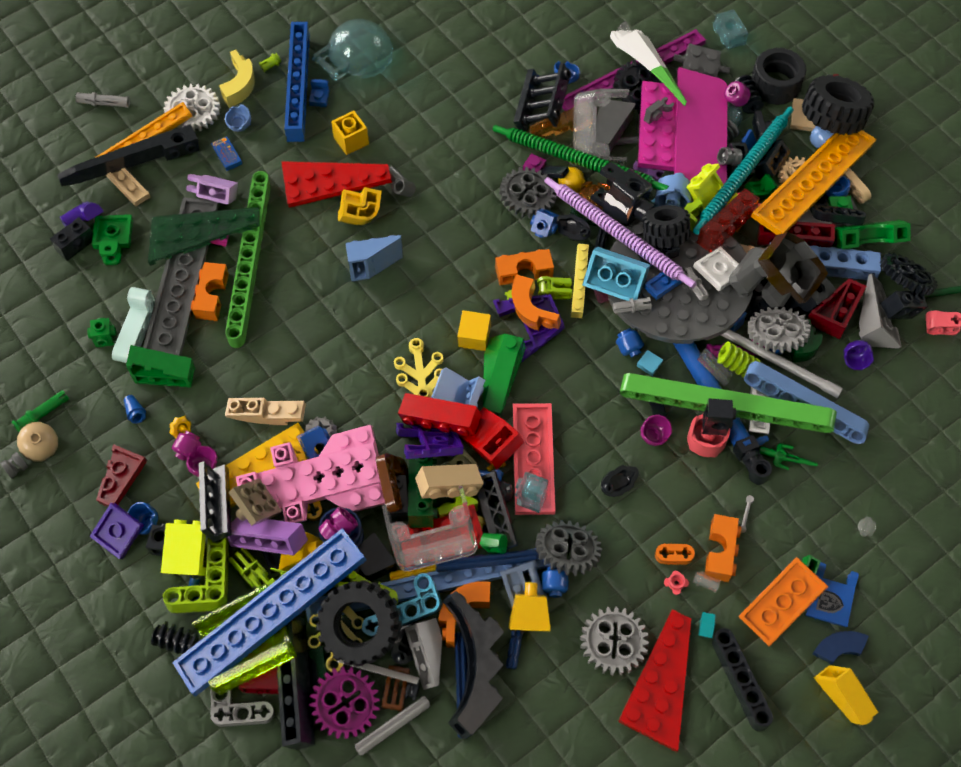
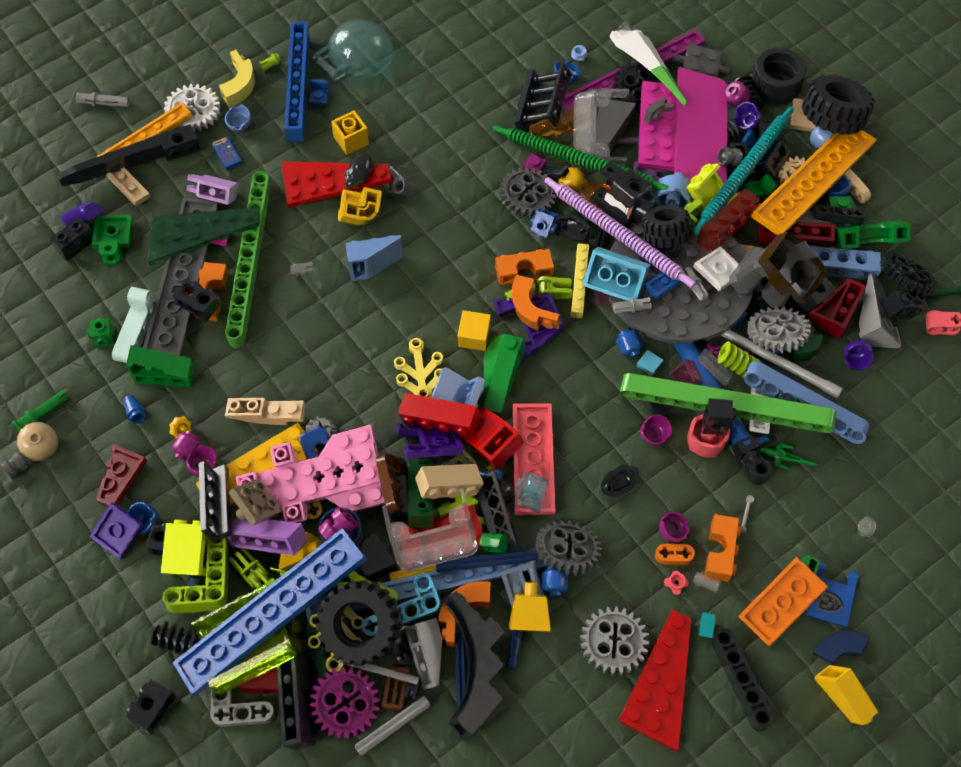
clear light blue brick [713,9,748,50] -> none
none -> black brick [125,679,176,734]
none -> black brick [173,279,220,322]
none -> clear pin [290,261,314,277]
none -> black arm [344,154,373,189]
none -> light blue plate [571,45,588,61]
none -> magenta hair [659,512,690,543]
none -> clear pink piece [670,360,702,385]
none -> dark purple hair [734,102,761,131]

